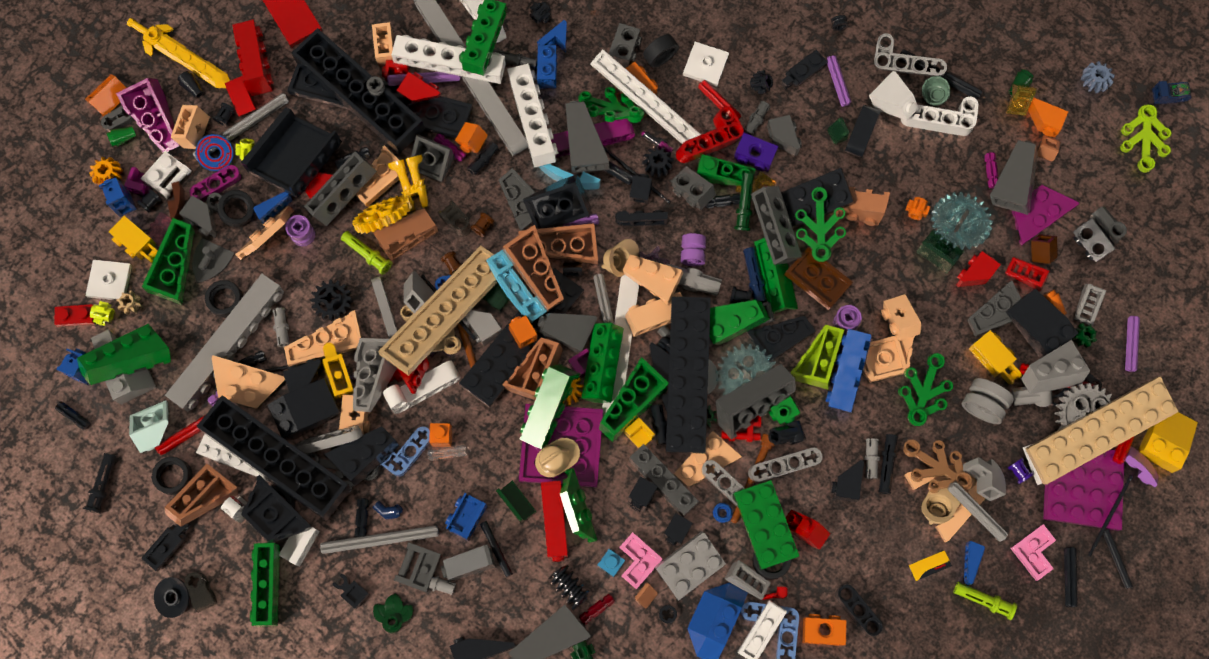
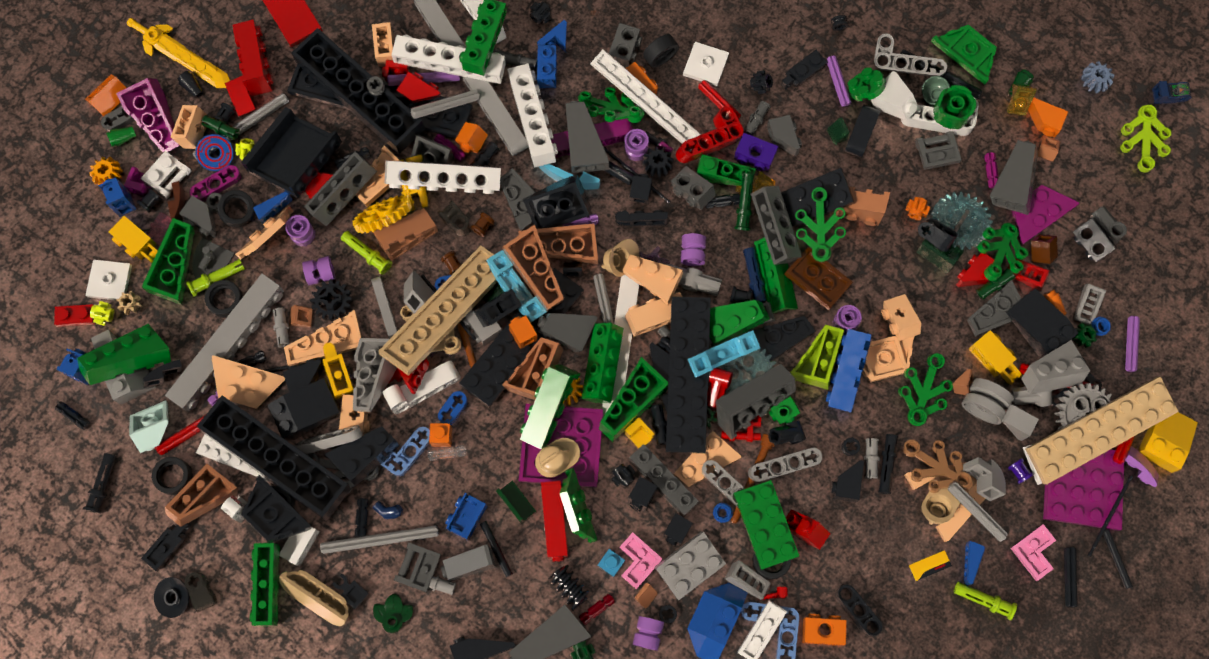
magenta panel [568,348,589,379] -> none
none -> black slope [143,359,182,388]
none -> lime pin [186,259,245,297]
none -> dark green pin [201,115,240,140]
none -> tan brick [279,570,349,626]
none -> nougat slope [289,305,313,327]
none -> medium lavender wheel [302,256,335,286]
none -> white brick [384,160,501,194]
none -> light grey axle [411,90,480,119]
none -> blue beam [438,391,468,425]
none -> black brick [474,289,522,328]
none -> black gear [612,464,635,488]
none -> medium lavender wheel [624,129,649,161]
none -> medium lavender wheel [632,616,664,651]
none -> medium azure slope [688,330,760,377]
none -> red piece [707,367,733,408]
none -> black bush [841,437,861,456]
none -> green plate [847,67,886,101]
none -> dark grey plate [915,131,962,170]
none -> black piece [918,218,958,252]
none -> green wing [931,24,997,85]
none -> green brick [933,85,976,129]
none -> nougat slope [953,369,973,395]
none -> dark green pin [976,268,1015,300]
none -> green plant [977,223,1028,281]
none -> light grey slope [1002,404,1039,441]
none -> blue plate [1091,317,1111,336]

